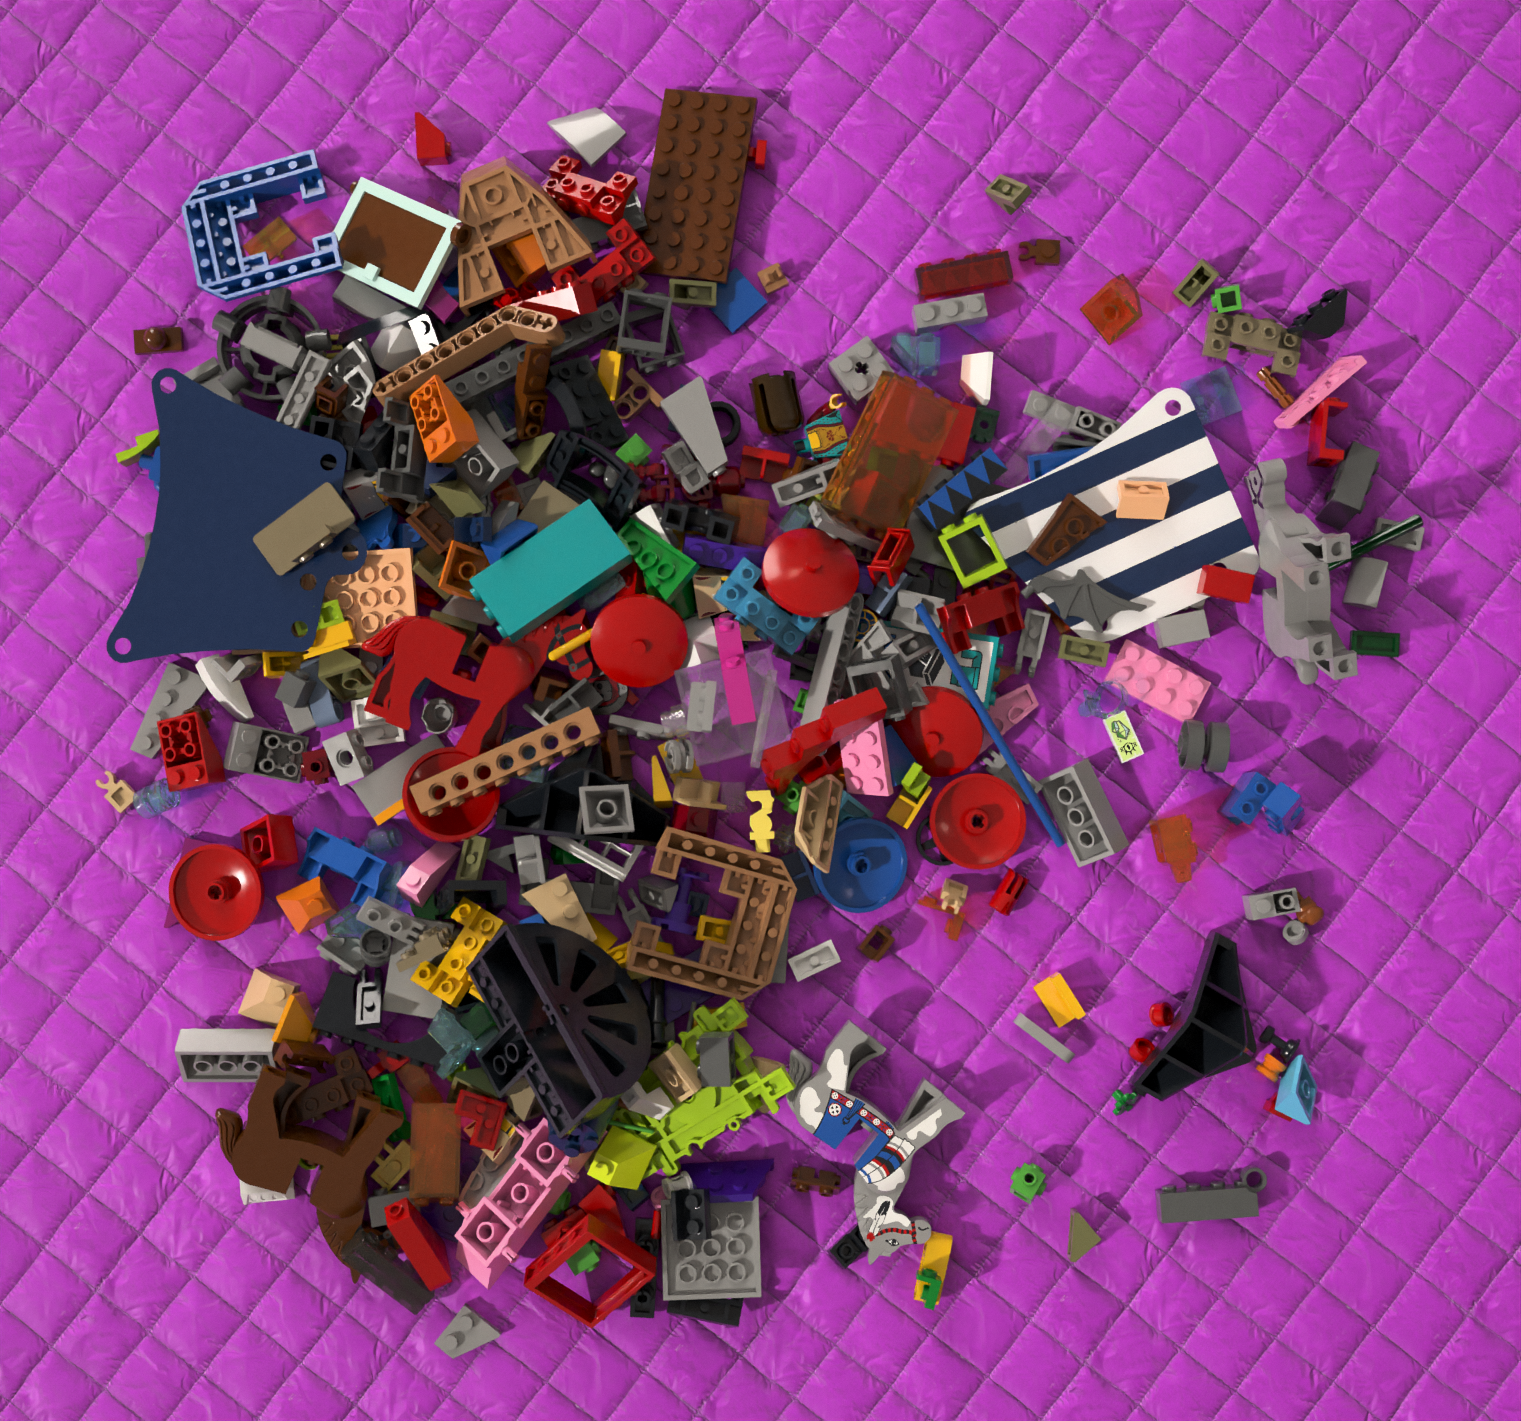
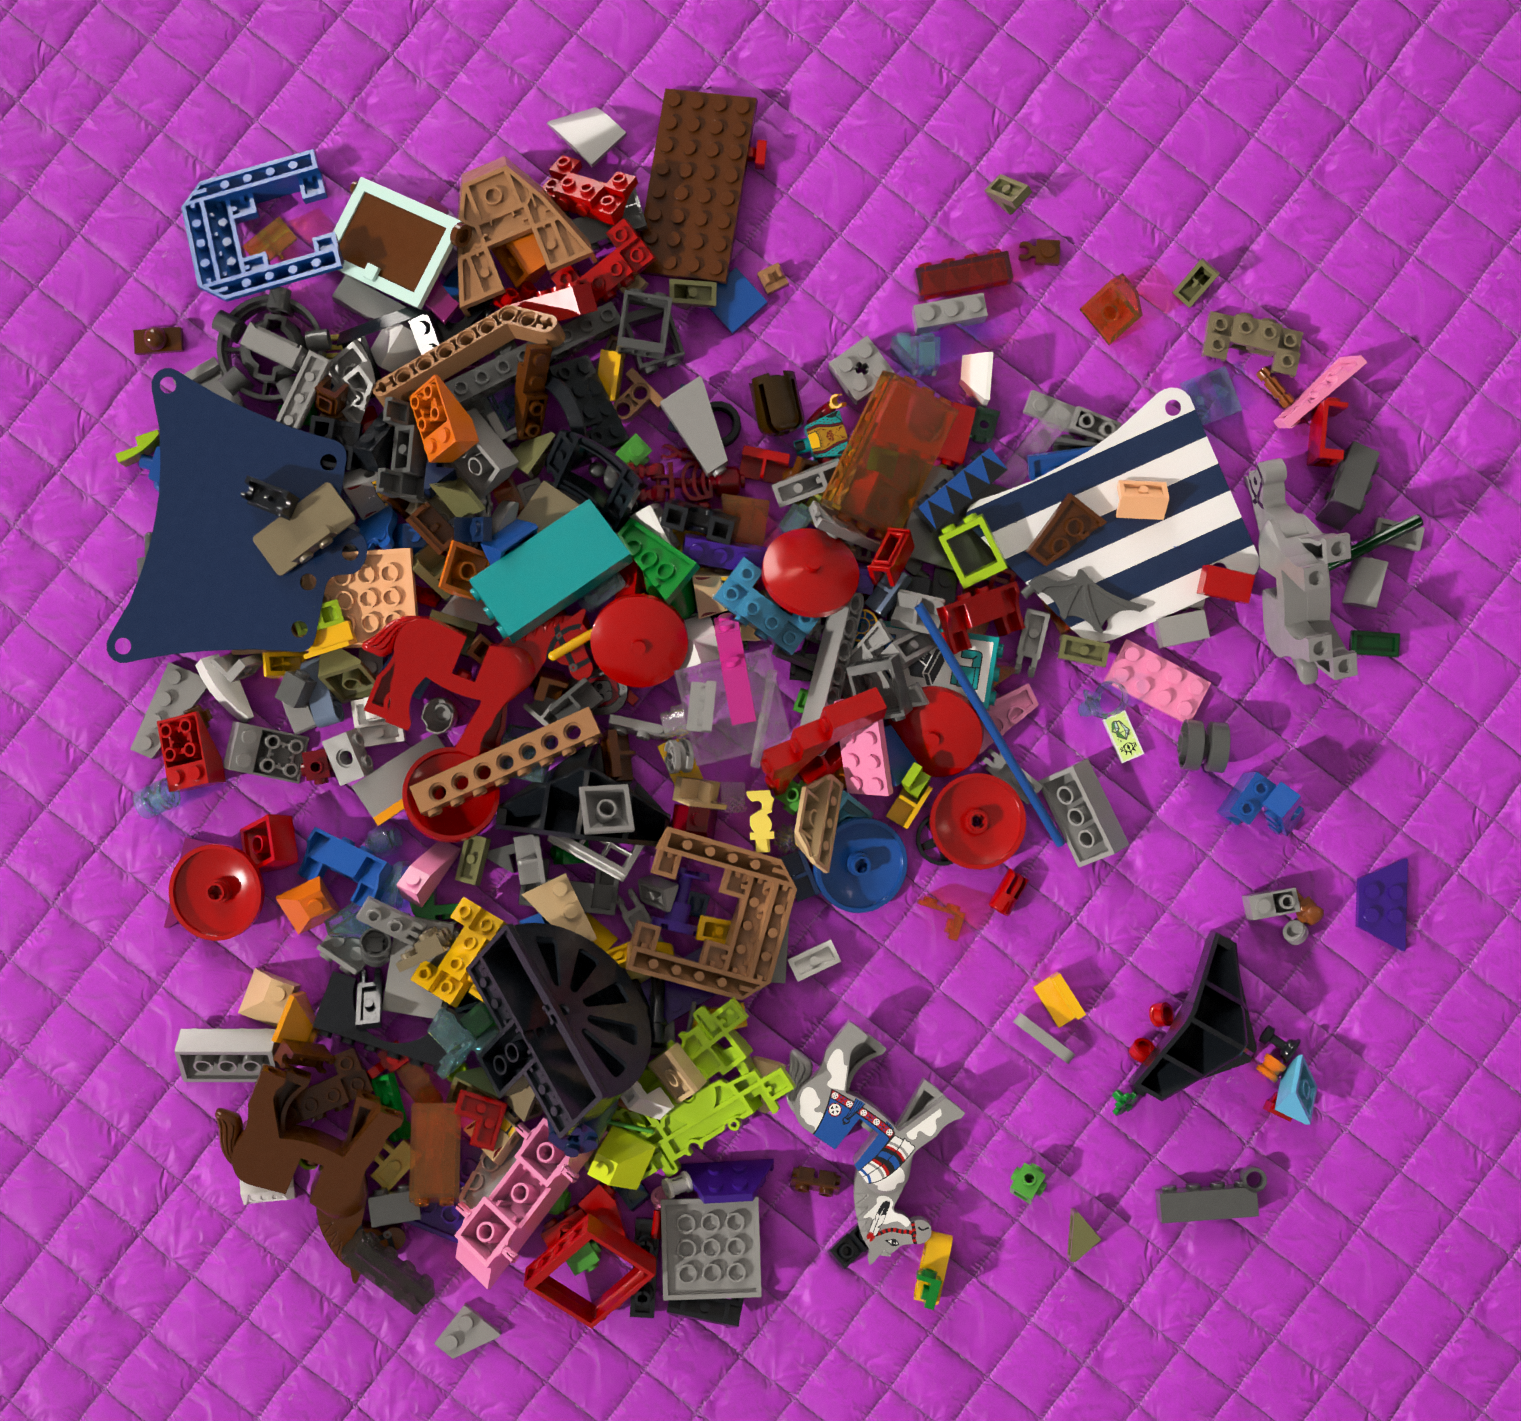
tan plate [95,771,140,813] -> none
red slope [384,1197,453,1292] -> none
red slope [415,112,452,166] -> none
black panel [435,880,507,916] -> none
yellow slope [651,755,673,808] -> none
light grey slope [661,440,710,494] -> none
black bracket [670,1188,712,1241] -> none
dark grey brick [696,1032,736,1087] -> none
reddish brown window [856,924,895,963] -> none
tan plate [940,878,968,914] -> none
clear orange hinge [1148,814,1198,883] -> none
bright green brick [1211,284,1242,313] -> none
black slope [1286,288,1348,341] -> none
none -> black hinge [241,475,300,521]
none -> dark purple wing [1355,858,1408,951]

